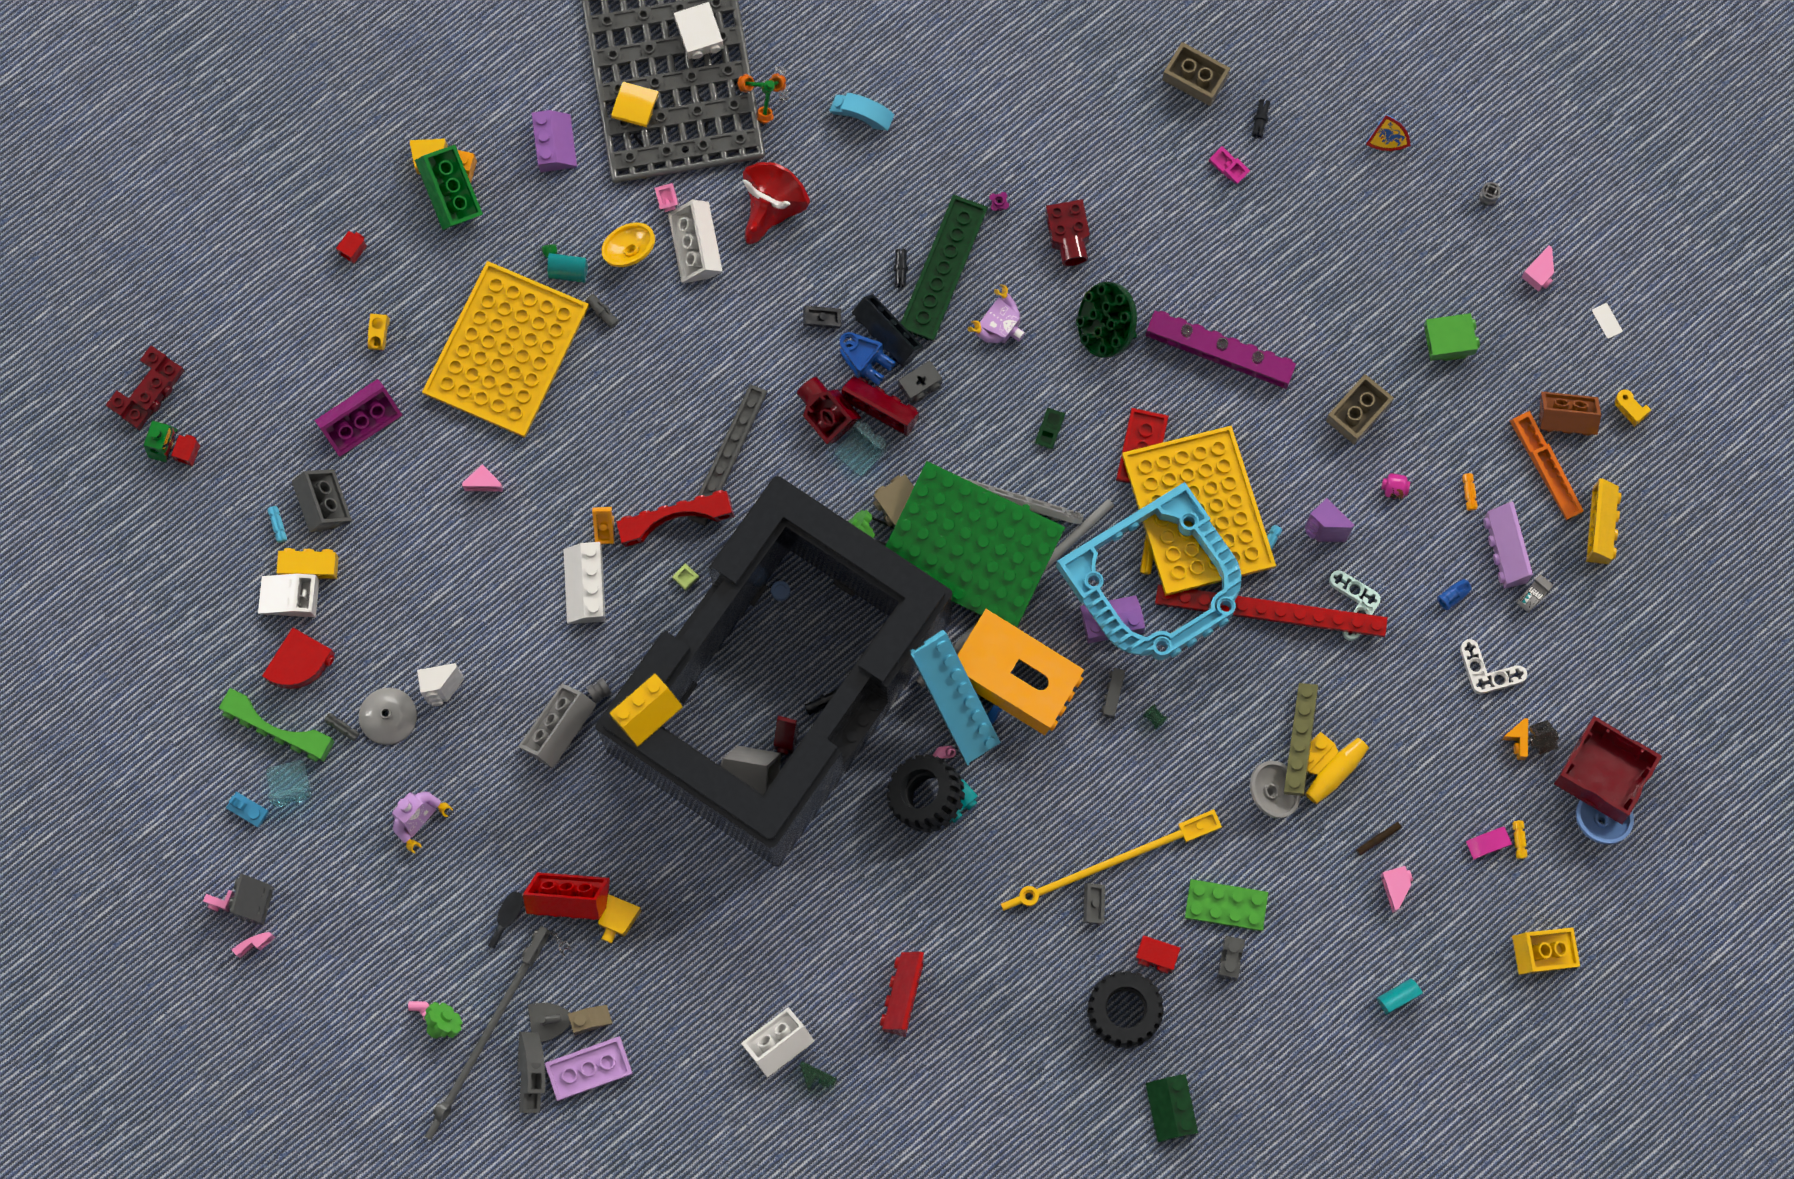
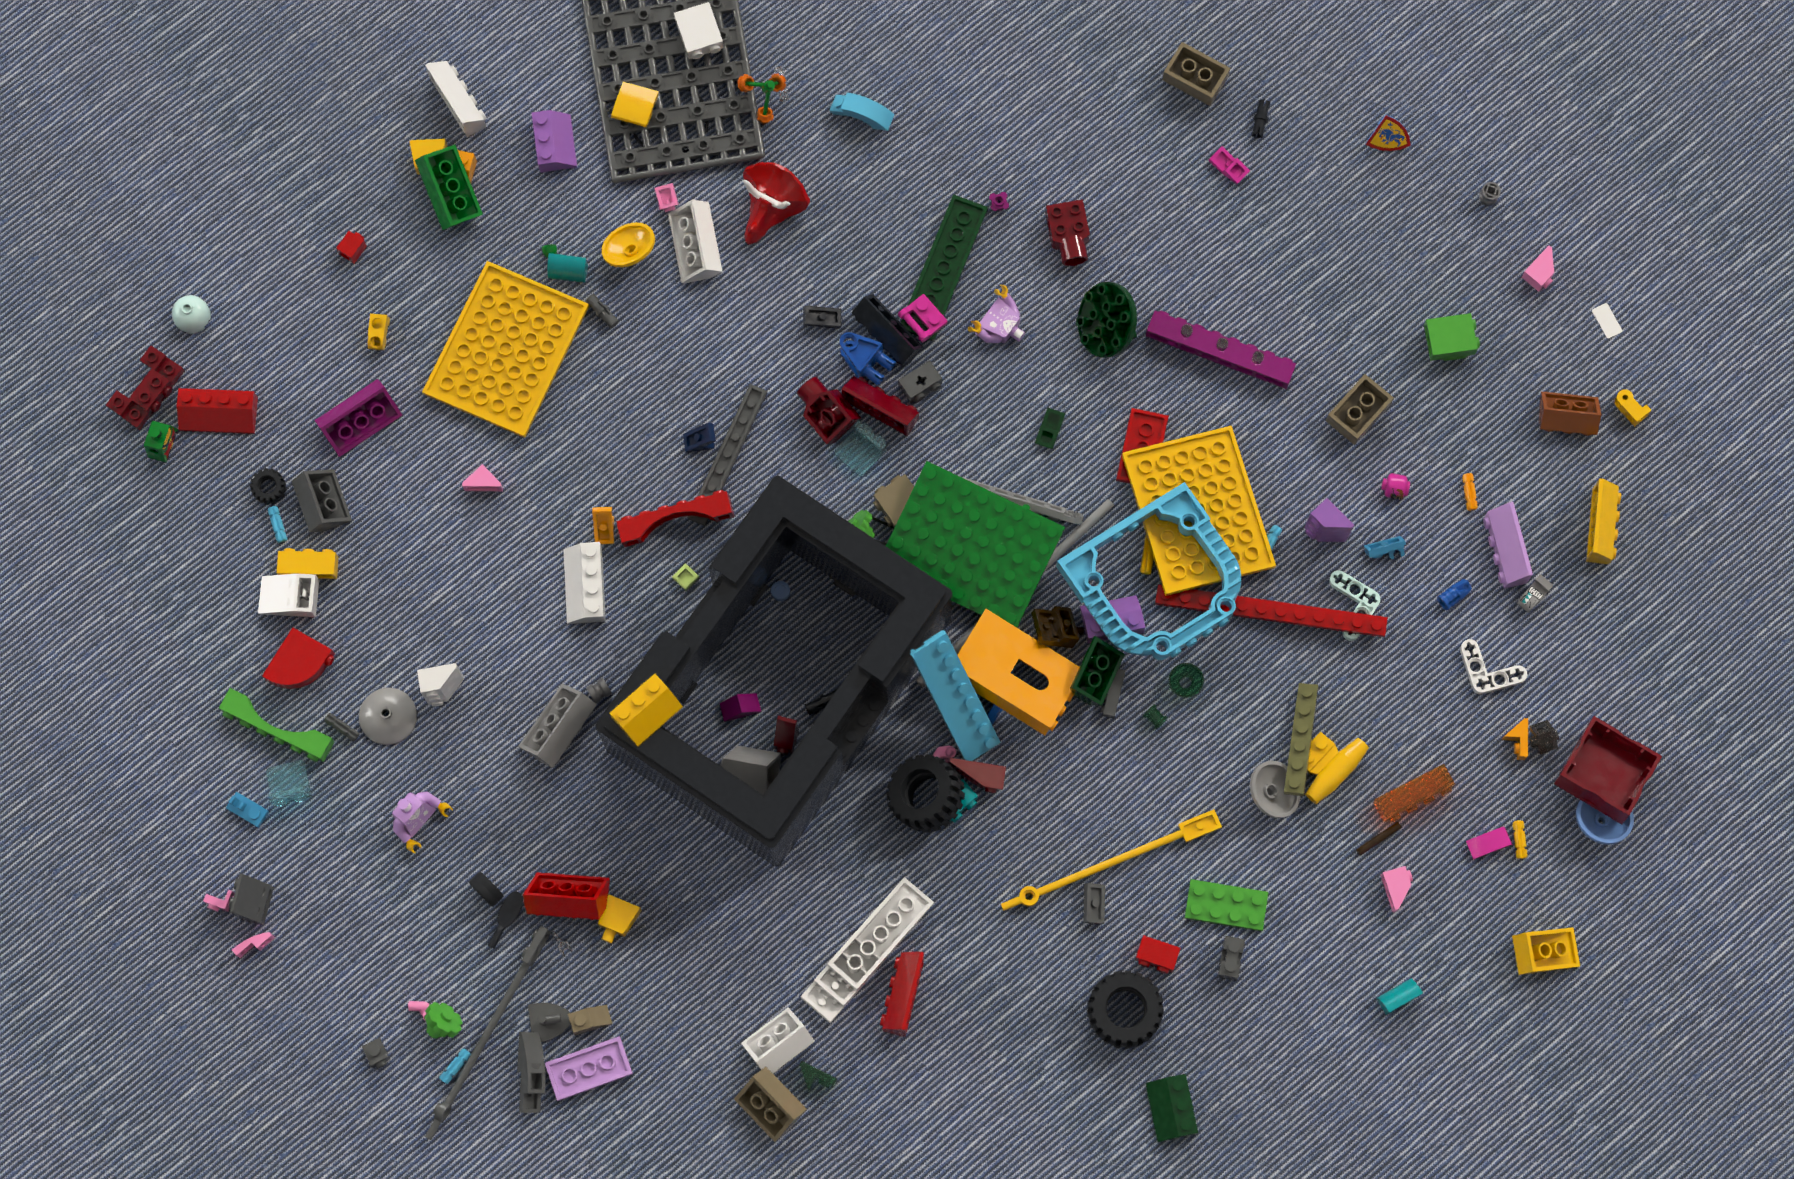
red brick [171,434,201,466] -> none
black pin [893,249,908,288] -> none
orange slope [1510,411,1584,520] -> none
none -> light aqua cylinder [172,295,211,334]
none -> red slope [177,388,258,434]
none -> black tyre [250,468,286,505]
none -> dark grey bracket [362,1037,390,1069]
none -> white slope [425,61,487,138]
none -> medium azure axle [439,1048,471,1084]
none -> black tyre [469,872,504,907]
none -> dark blue slope [683,423,716,452]
none -> magenta slope [719,693,762,722]
none -> dark tan brick [734,1067,807,1142]
none -> white slope [801,877,934,1023]
none -> dark pink plate [898,293,948,343]
none -> dark red slope [945,758,1006,794]
none -> dark brown plate [1031,606,1084,648]
none -> dark green slope [1070,636,1125,706]
none -> clear green piece [1168,663,1204,698]
none -> dark azure plate [1364,536,1406,559]
none -> clear orange brick [1373,764,1455,823]

